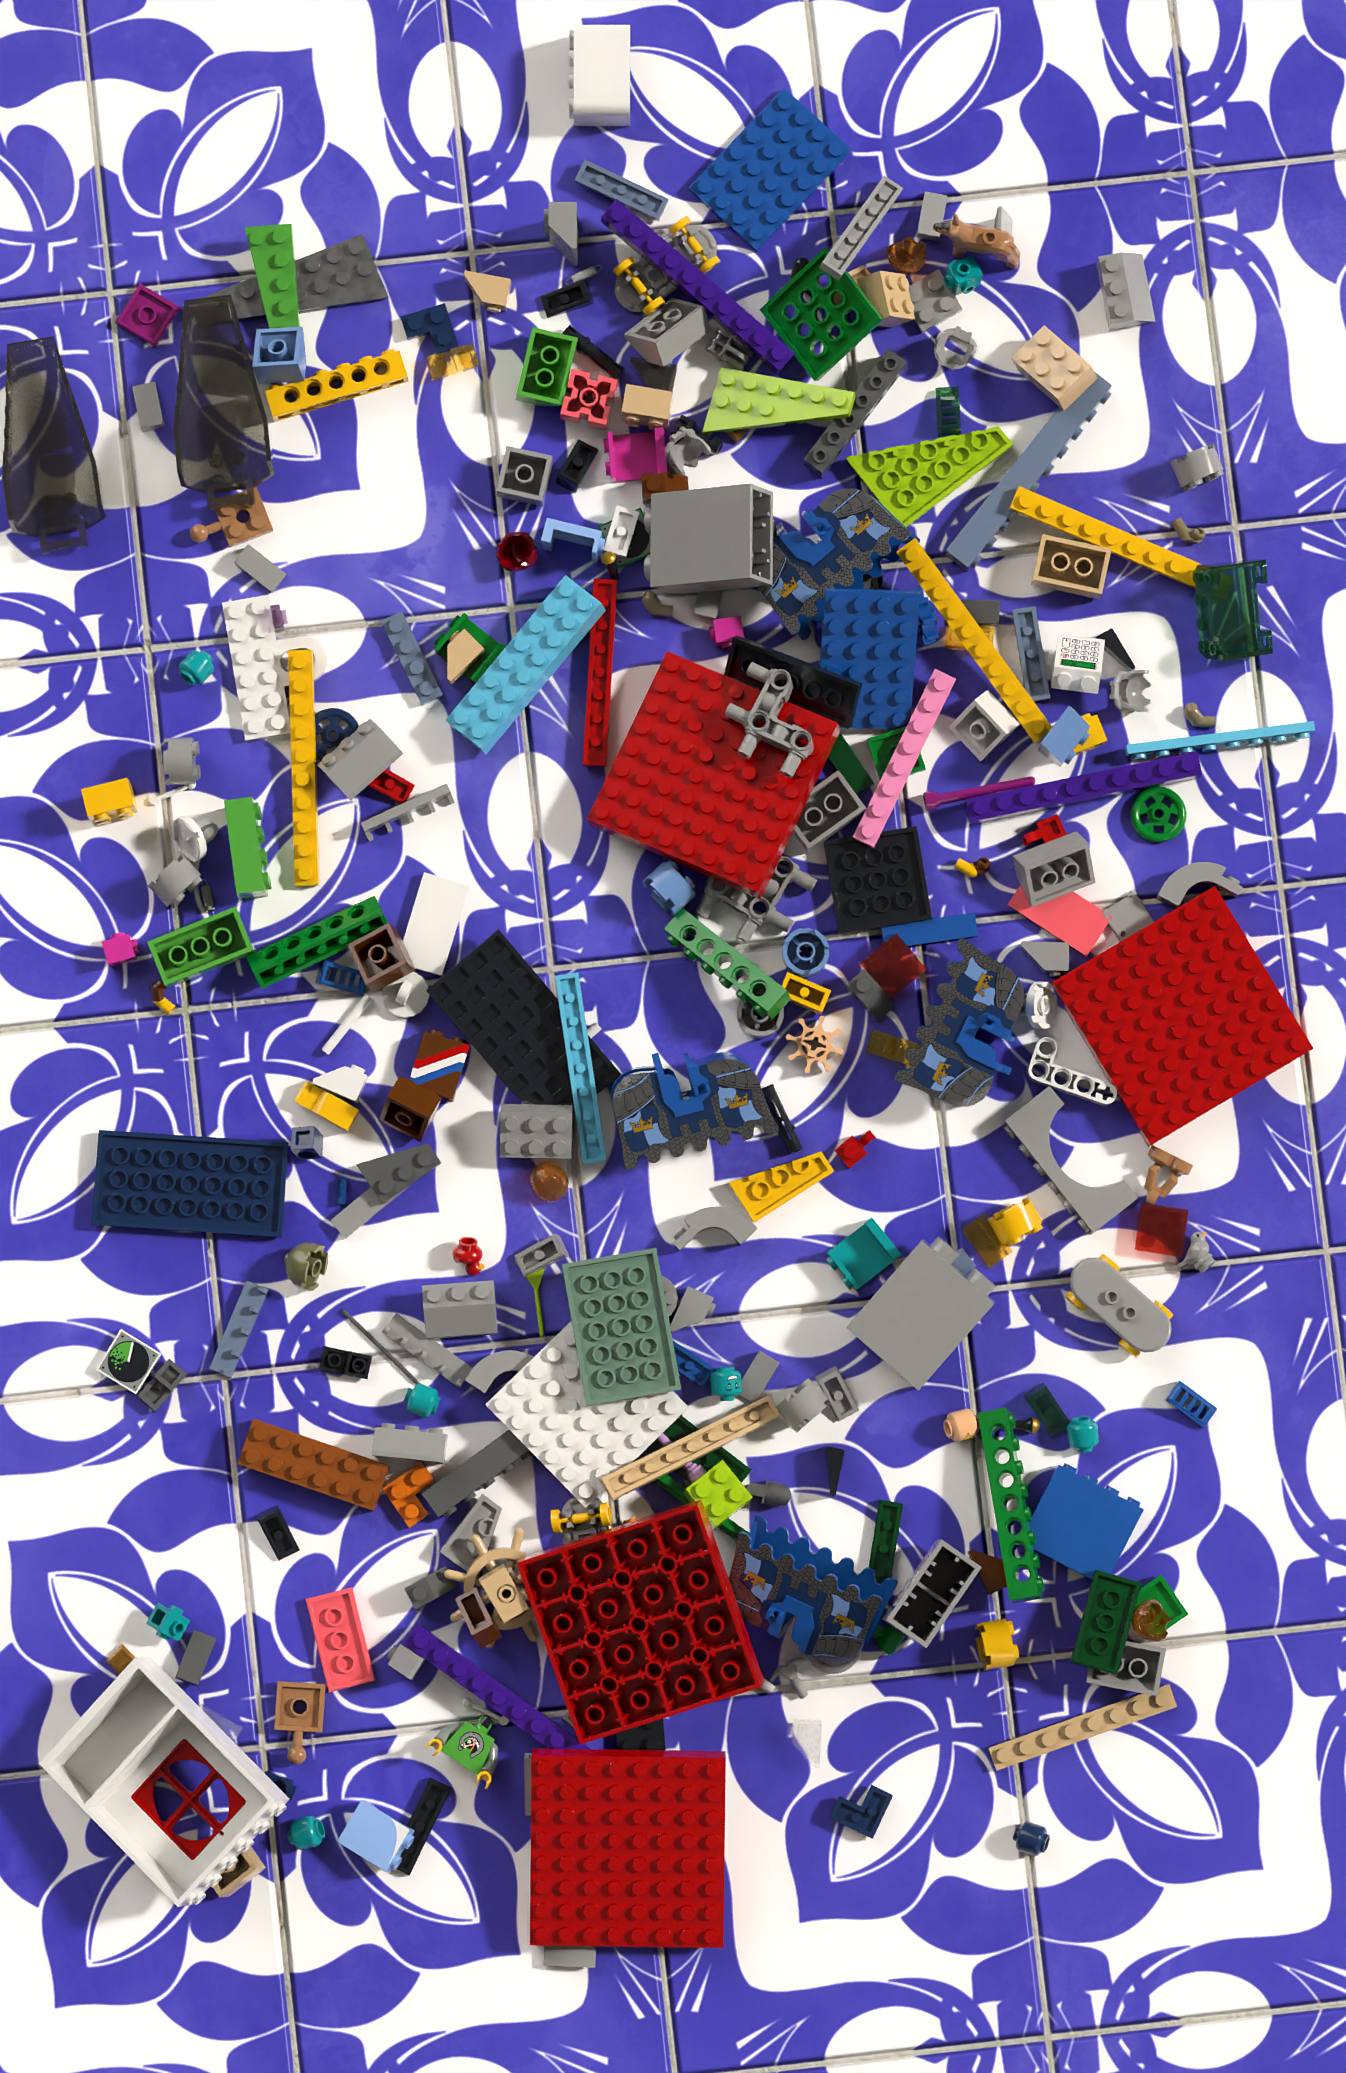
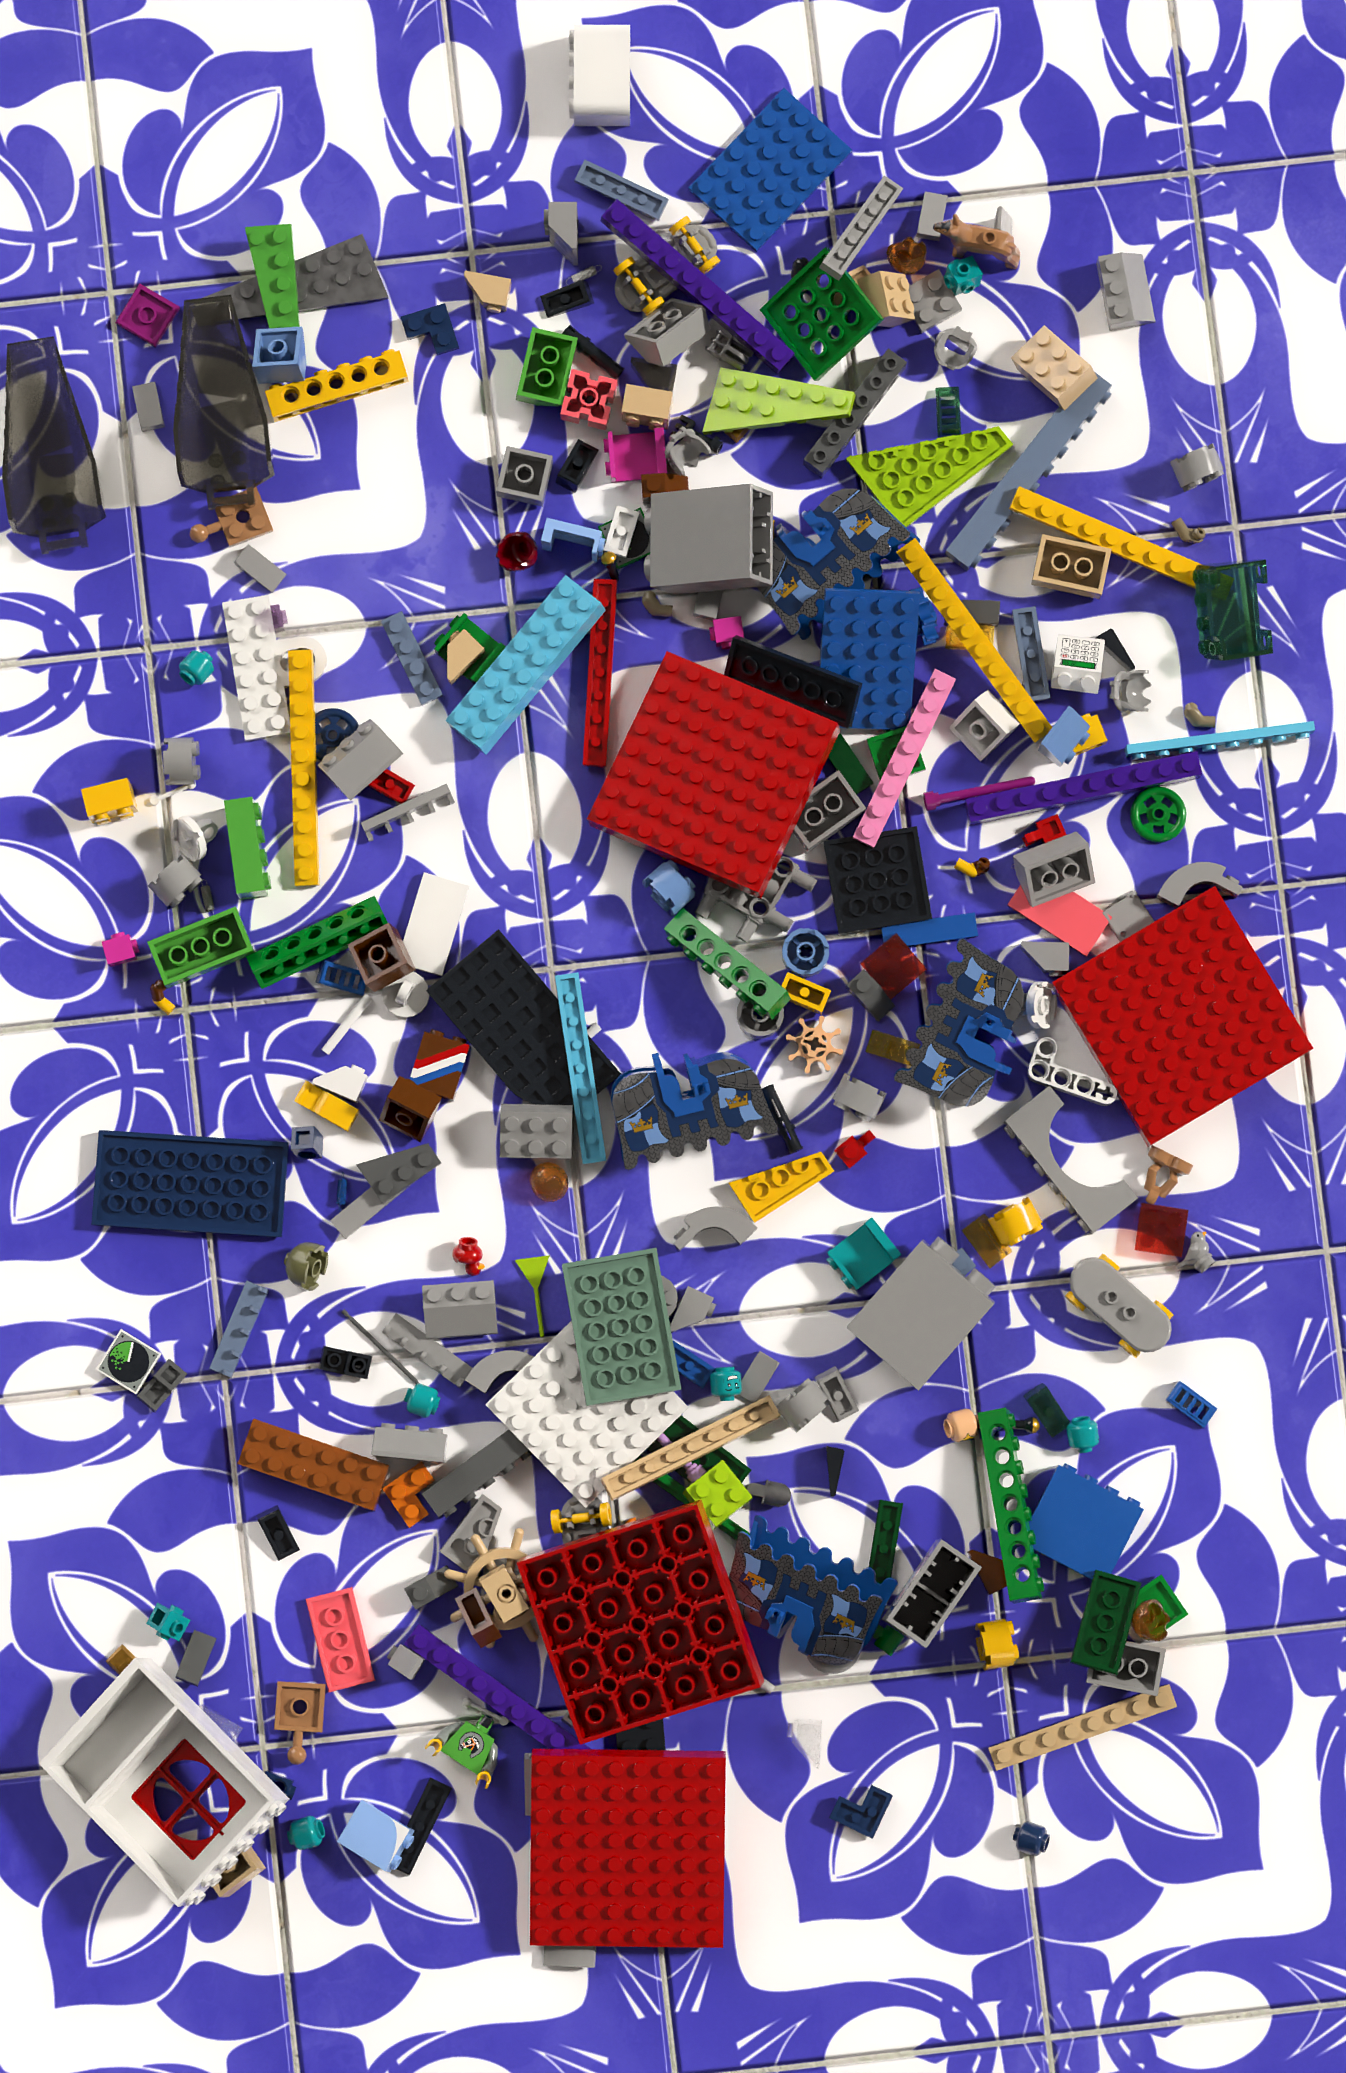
clear yellow slope [425,343,480,381] -> none
light grey slope [514,1234,569,1277] -> none
light grey pin [725,662,814,778] -> none
light grey plant [770,1658,808,1699] -> none
none -> light grey brick [832,1073,887,1122]

